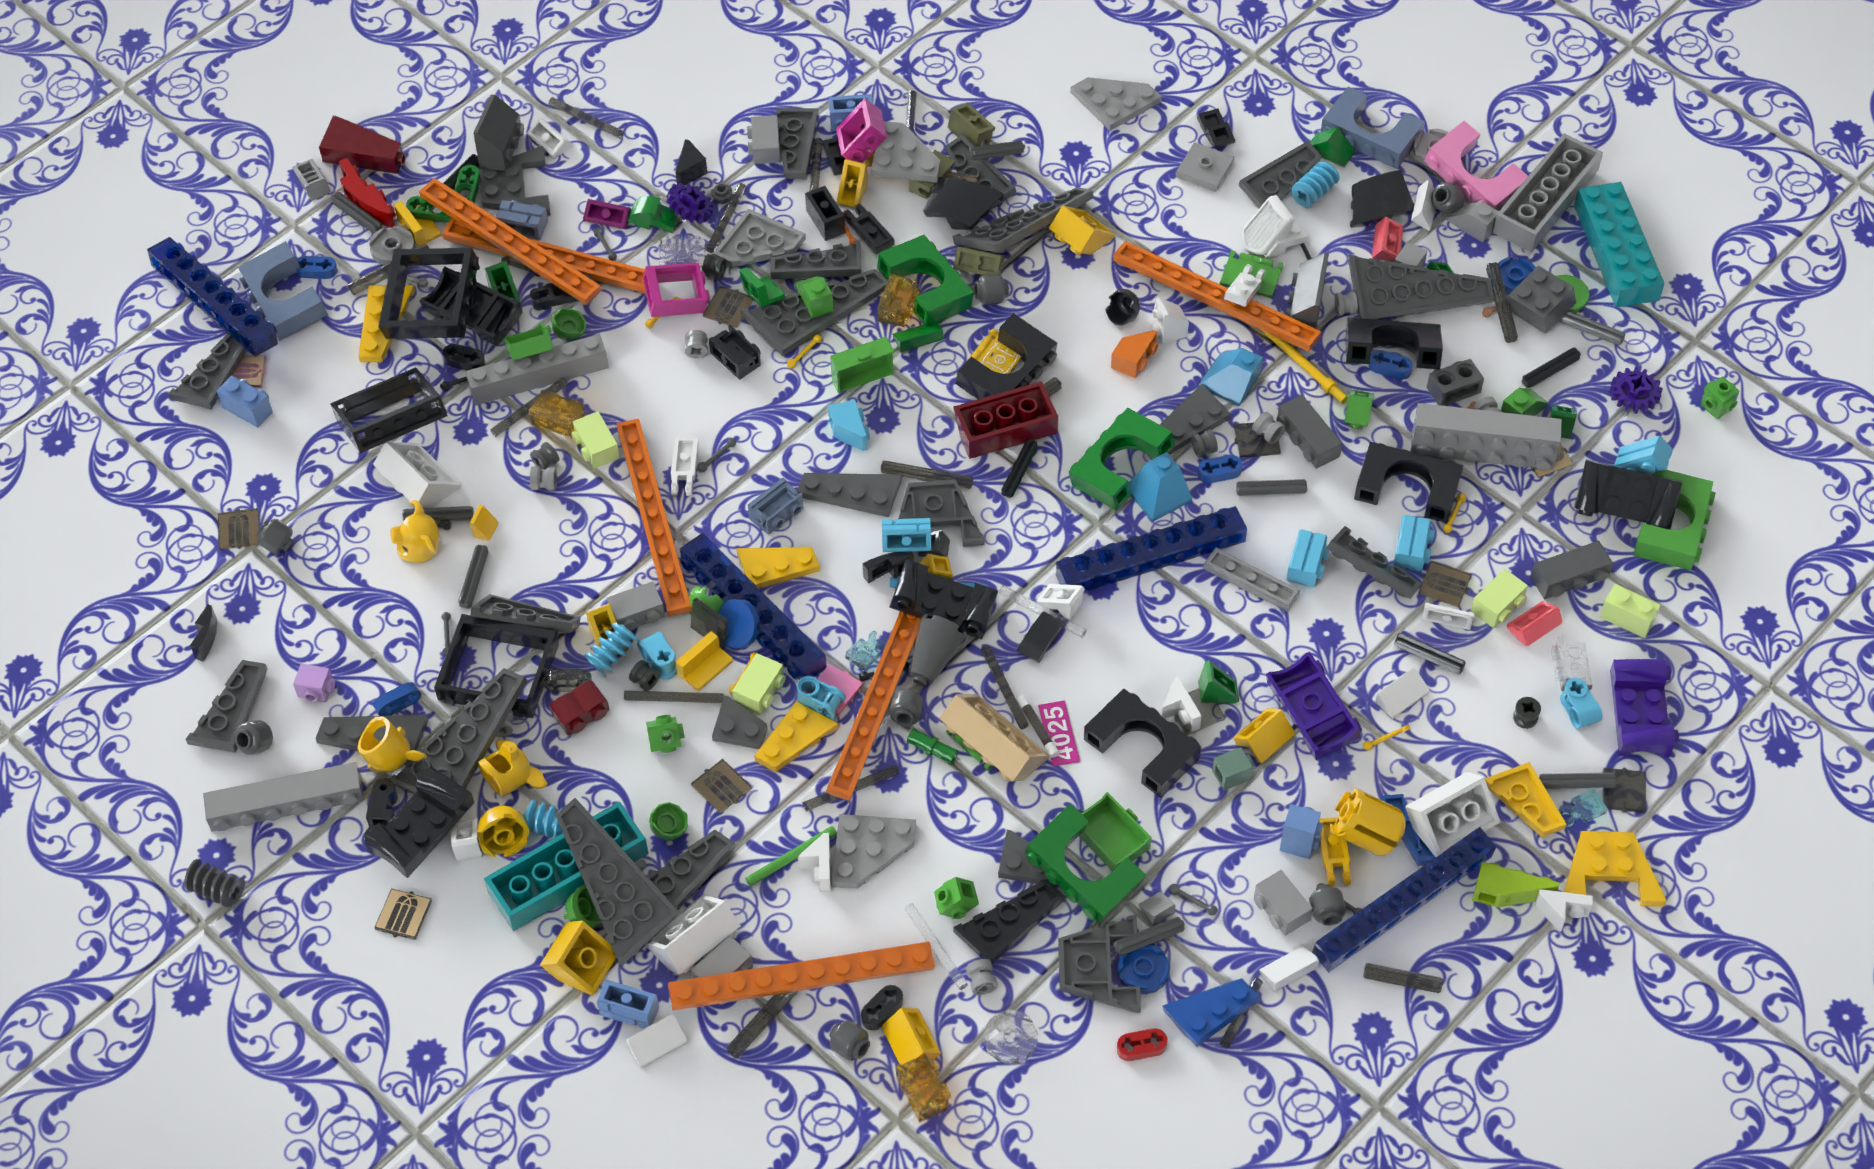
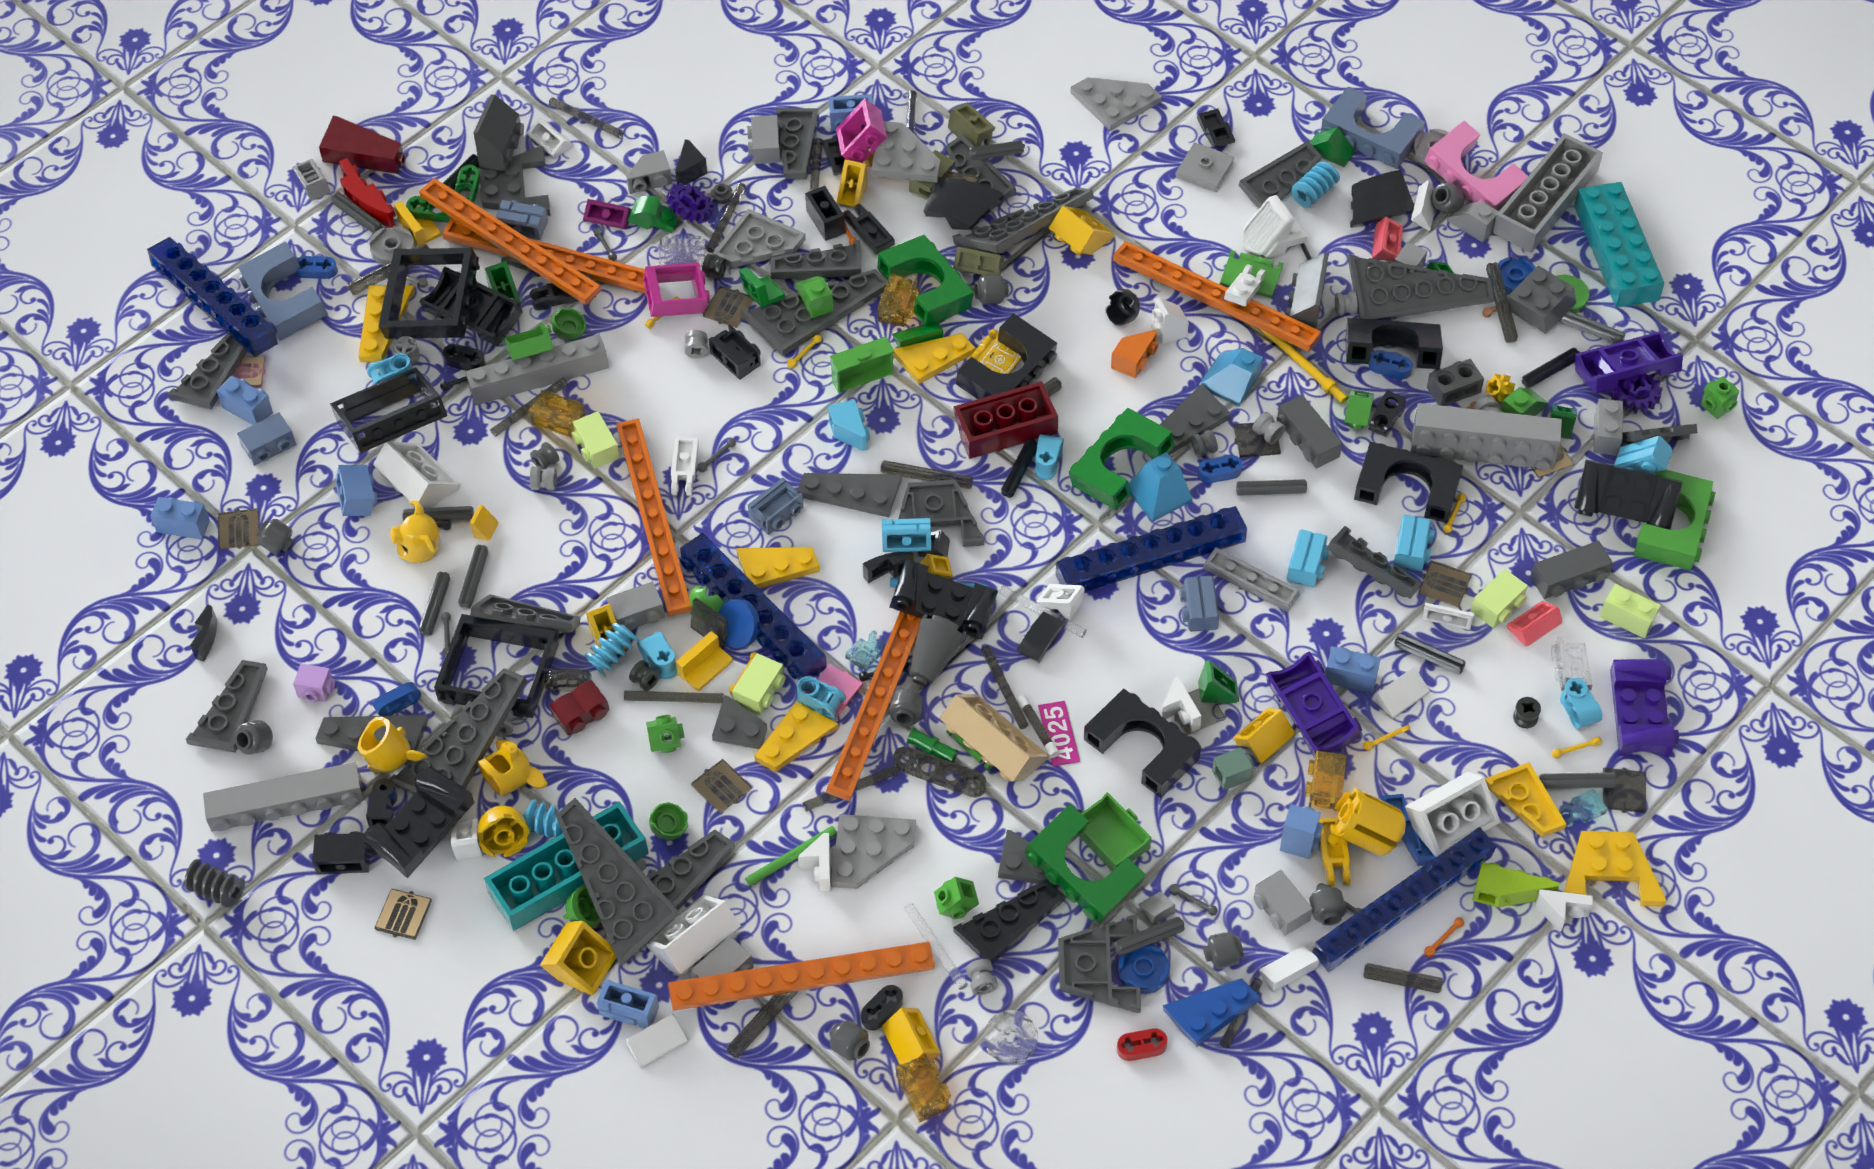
none -> medium blue brick [150,497,210,540]
none -> sand blue hinge [237,412,296,466]
none -> black brick [312,831,370,875]
none -> medium blue brick [335,465,377,516]
none -> medium azure piece [367,353,415,385]
none -> light grey wheel [394,336,420,364]
none -> dark grey axle [418,571,450,636]
none -> light grey slope [626,150,672,194]
none -> yellow wing [893,333,975,385]
none -> clear smoke beam [893,746,987,798]
none -> medium azure piece [1035,434,1063,480]
none -> sand blue brick [1179,576,1219,632]
none -> dark grey head [1203,931,1244,969]
none -> clear yellow hinge [1305,751,1347,811]
none -> medium blue brick [1325,646,1381,694]
none -> black leg [1368,390,1406,437]
none -> orange hinge [1424,917,1464,957]
none -> yellow gear [1485,374,1515,402]
none -> yellow hinge [1552,737,1602,758]
none -> dark purple piece [1575,331,1683,394]
none -> light grey brick [1593,399,1623,456]
none -> dark grey wing [1621,424,1698,444]

